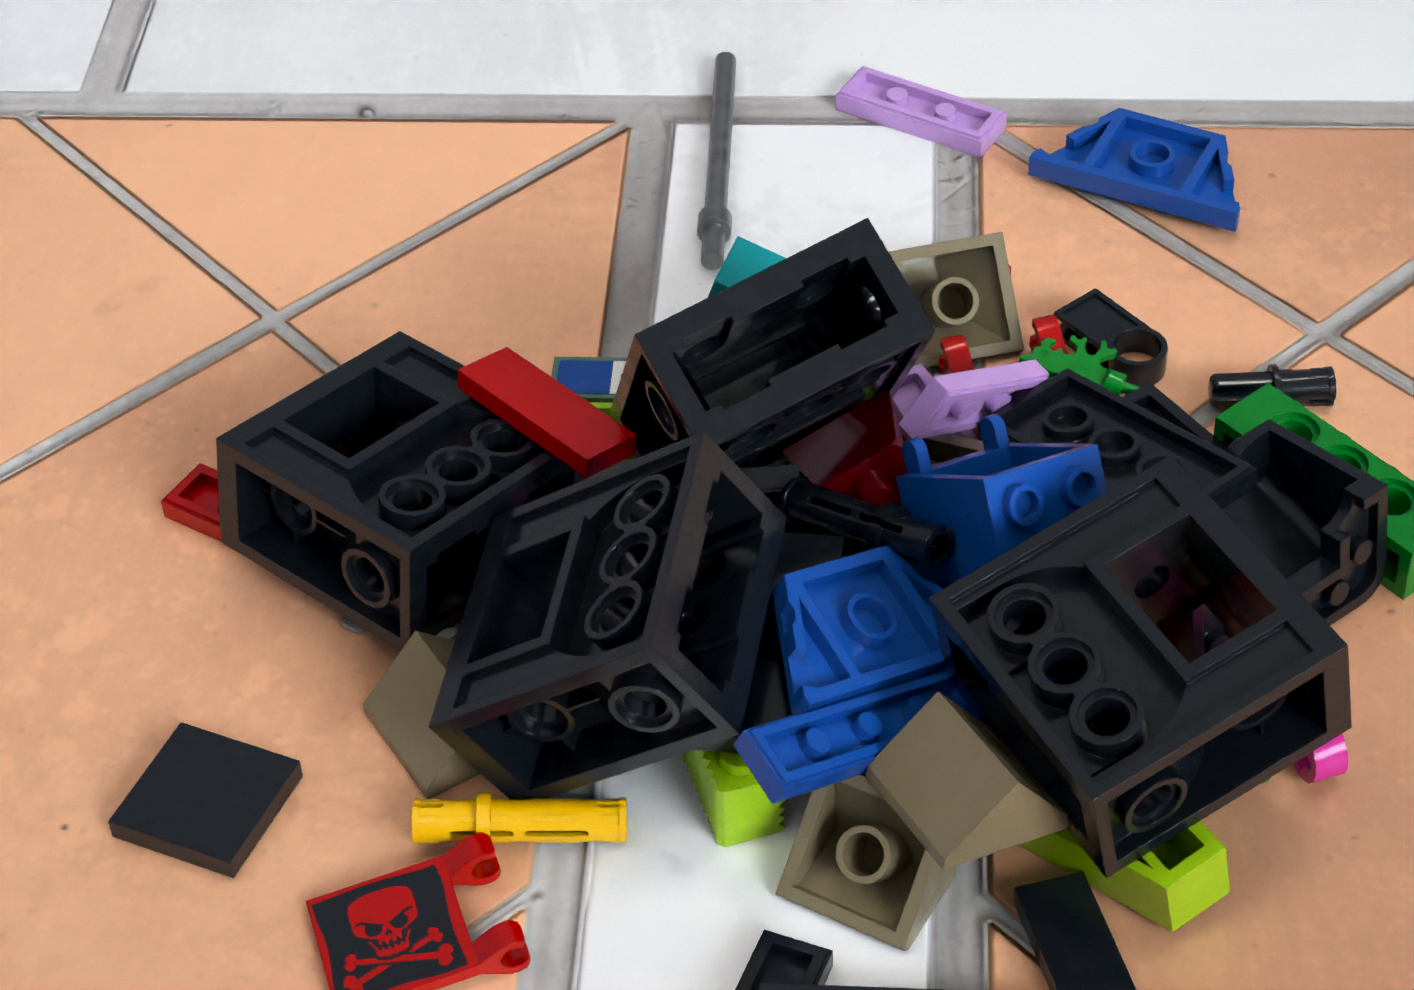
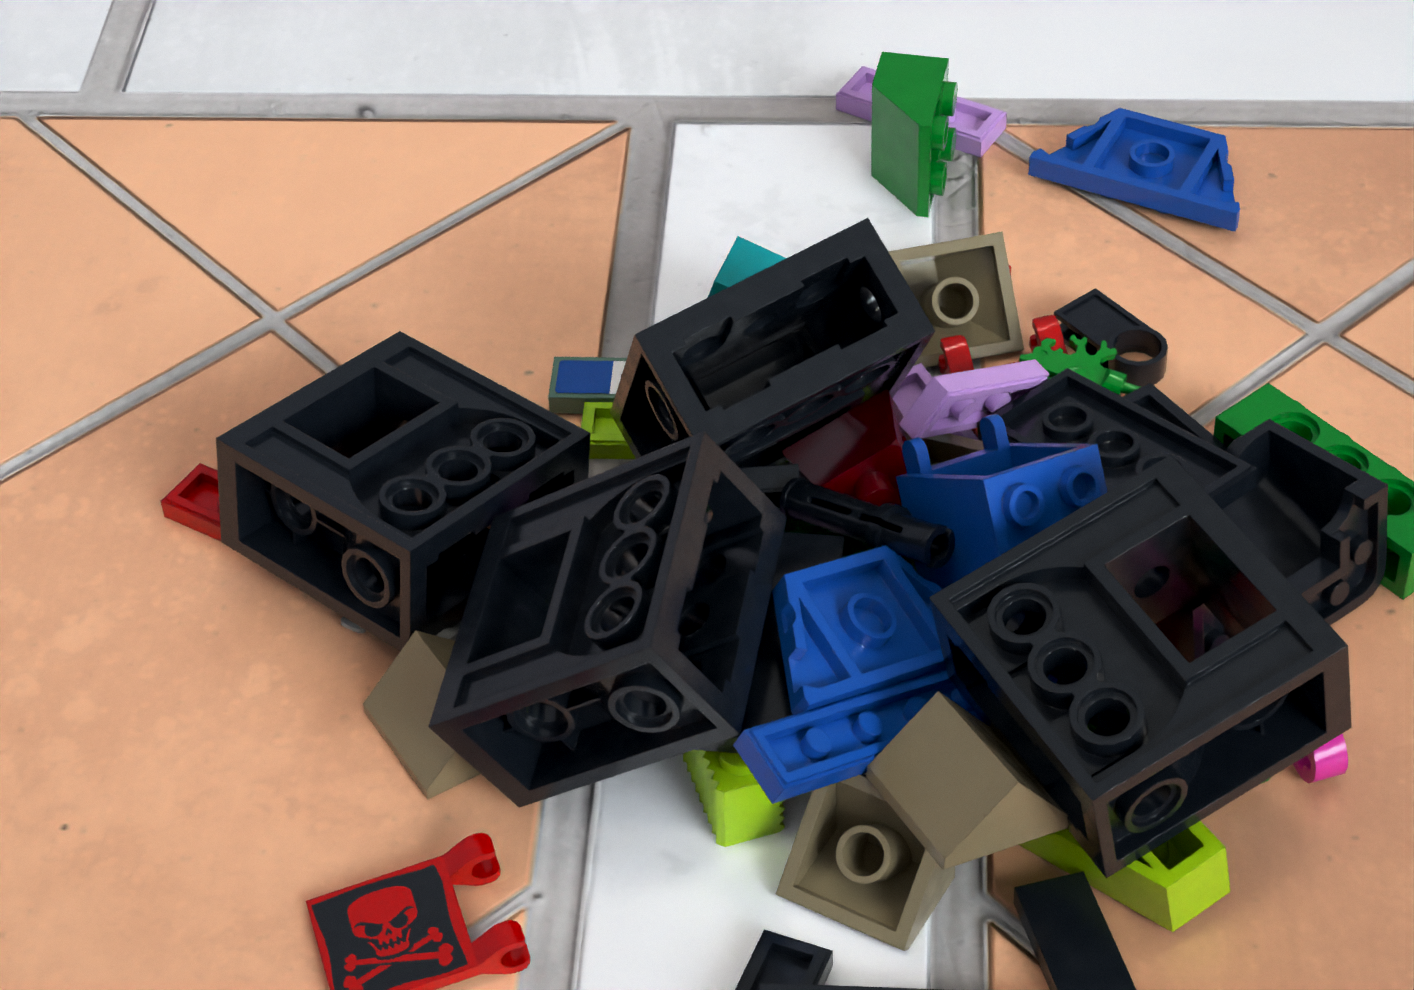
black tile [108,722,303,878] -> none
yellow pin [412,792,627,844] -> none
red tile [458,347,637,479] -> none
flat silver bar [697,52,736,270] -> none
black axle [1208,364,1336,409] -> none
none -> green slope [871,52,958,217]

